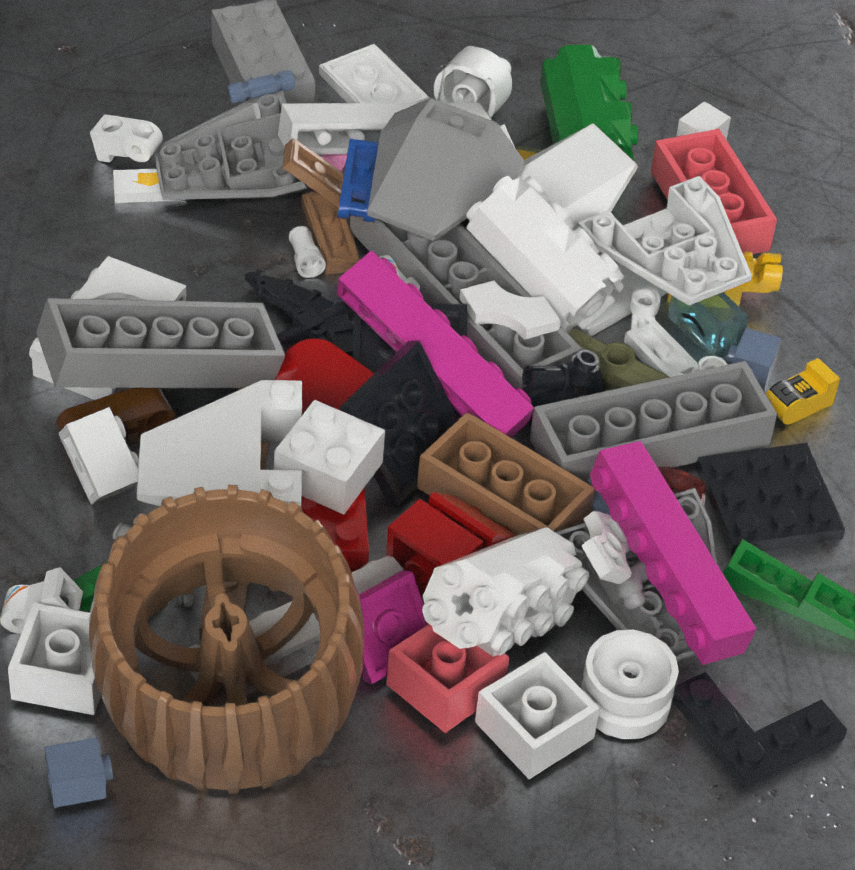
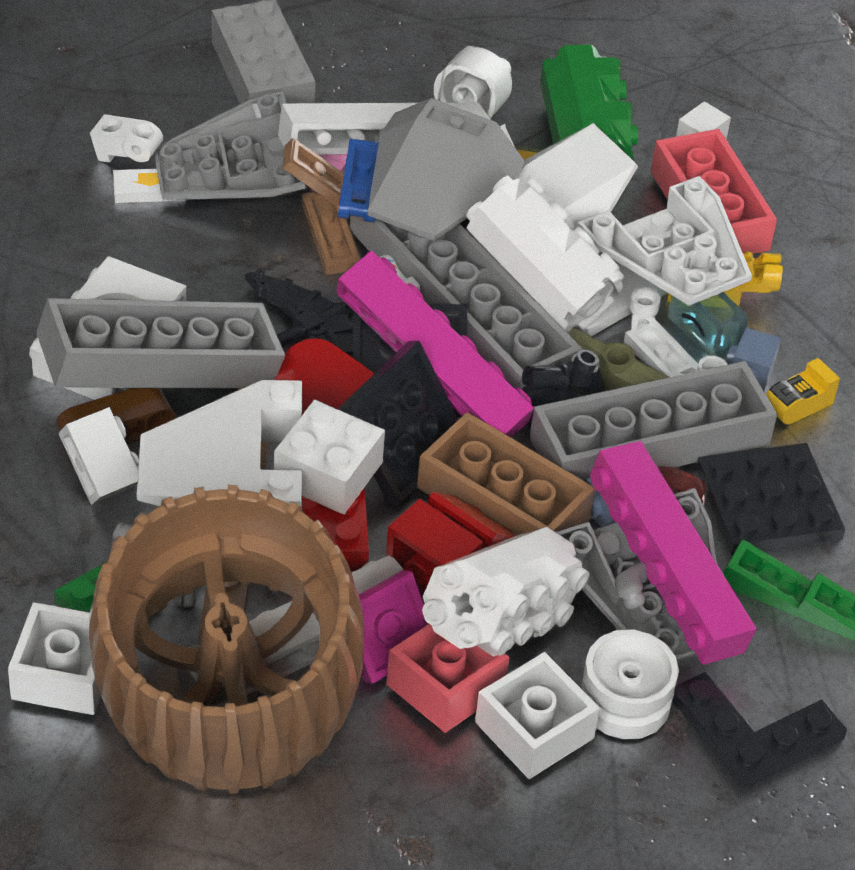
white leg [0,567,83,634] -> none
sand blue brick [44,737,113,808] -> none
sand blue axle [227,70,295,103] -> none
white pin [289,226,326,278] -> none
white tile [319,44,430,103] -> none
white tile [459,280,561,339] -> none
white tile [581,511,632,584] -> none

